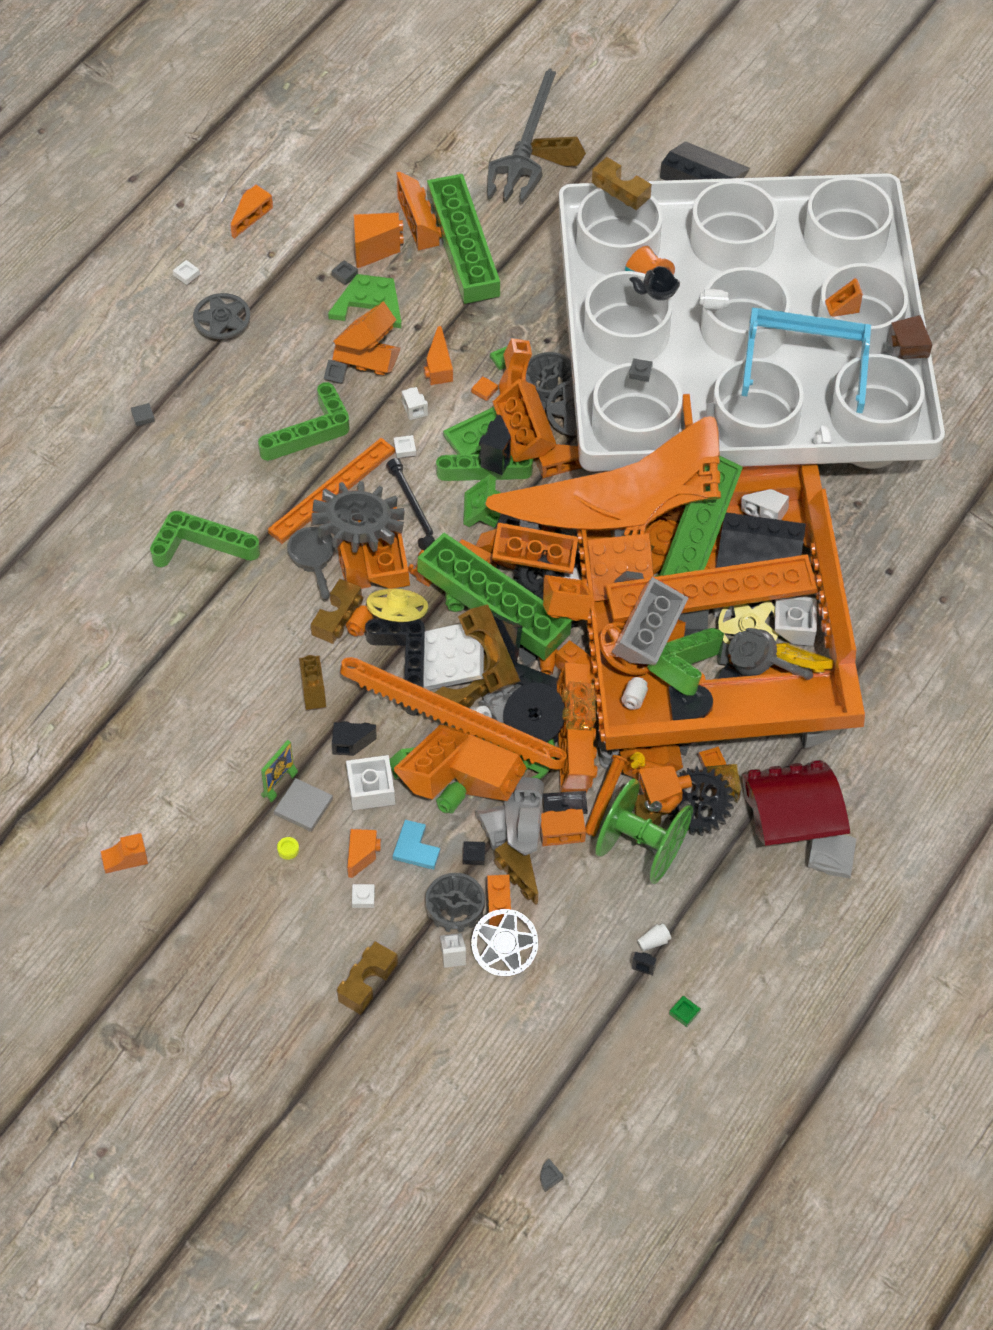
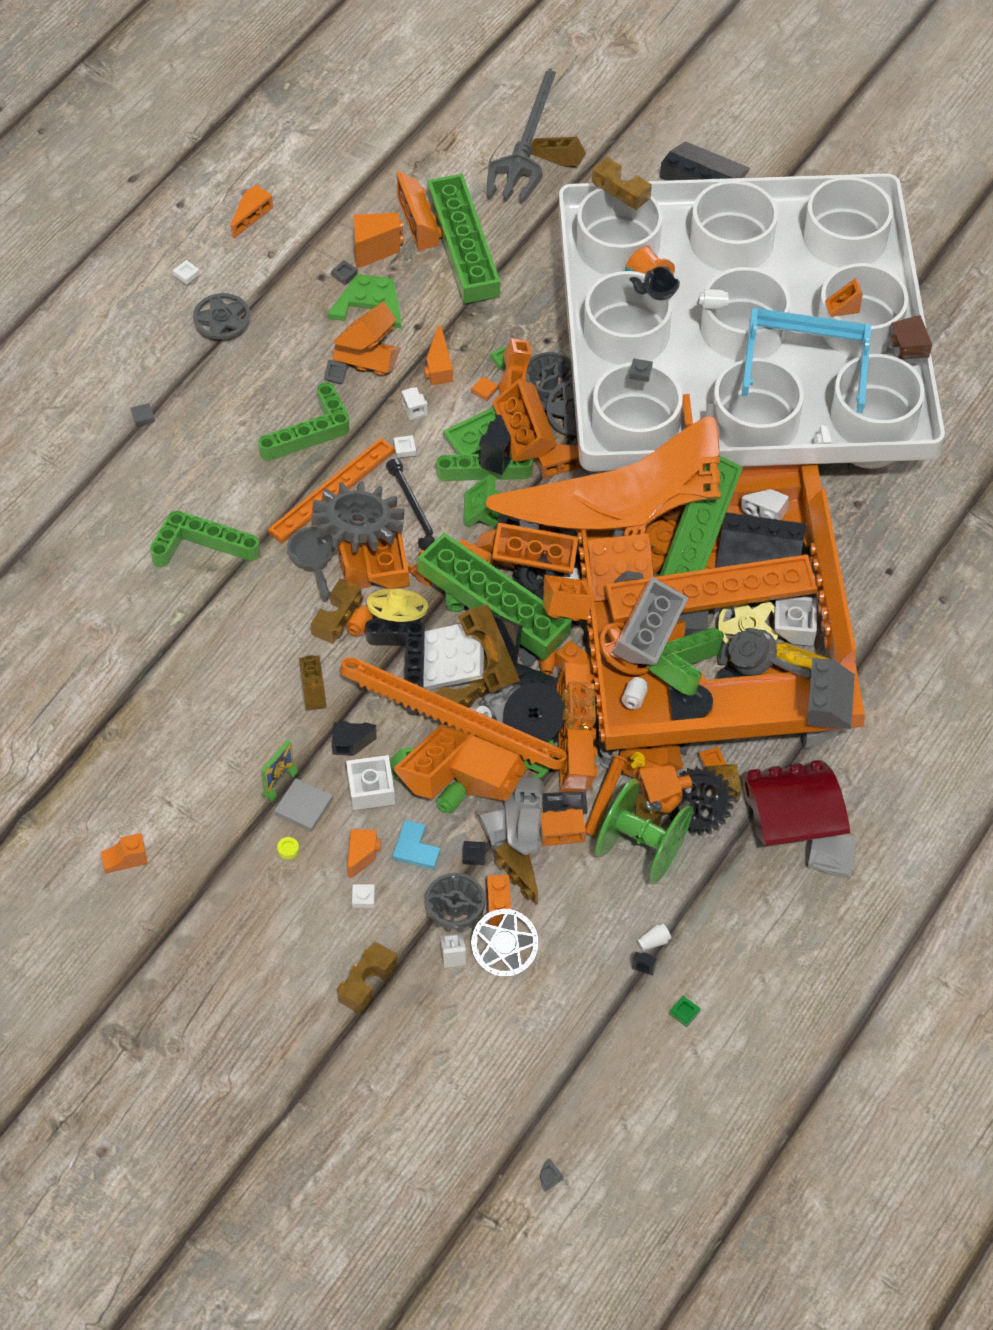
none -> dark grey slope [807,658,855,729]

